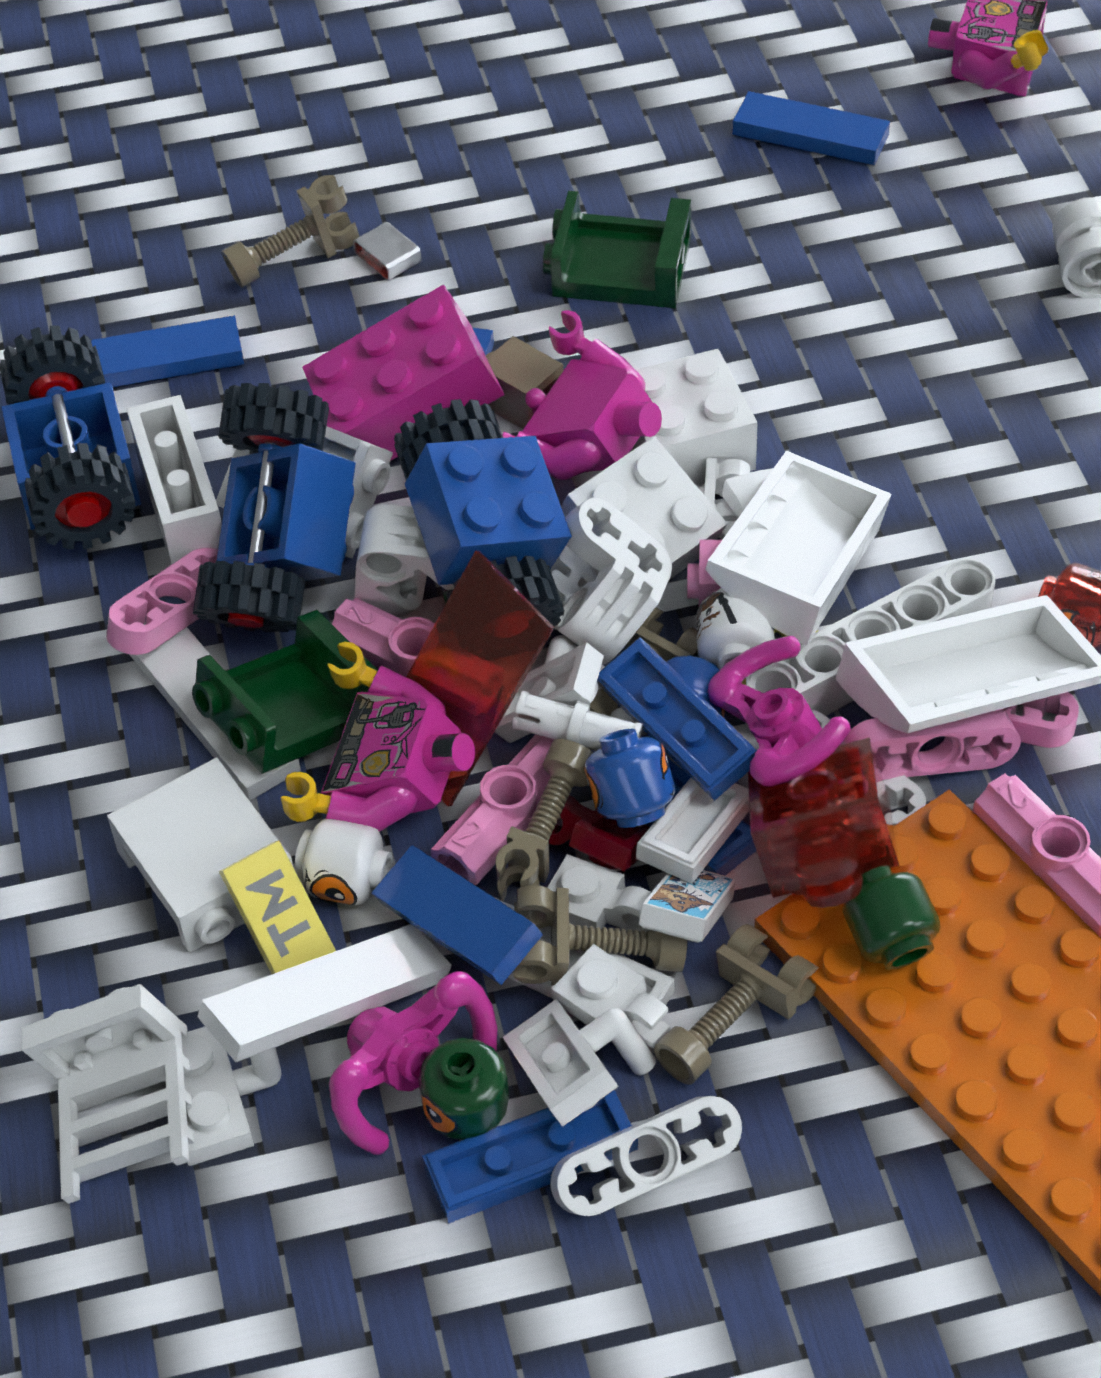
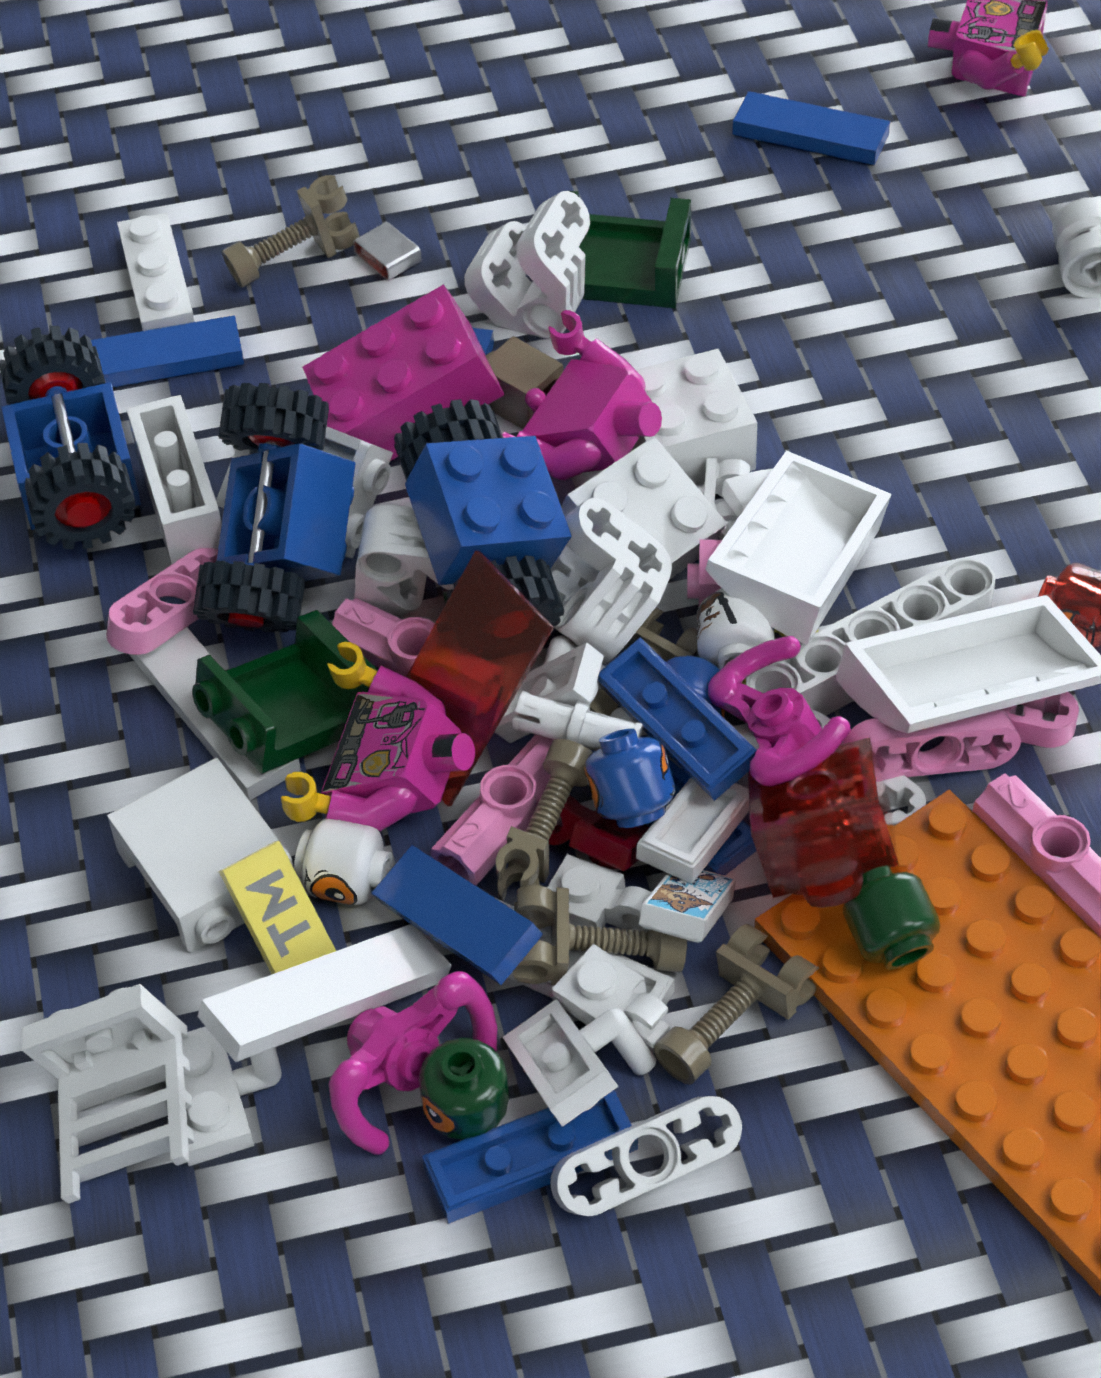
none -> white plate [117,212,195,331]
none -> white piece [464,191,590,339]

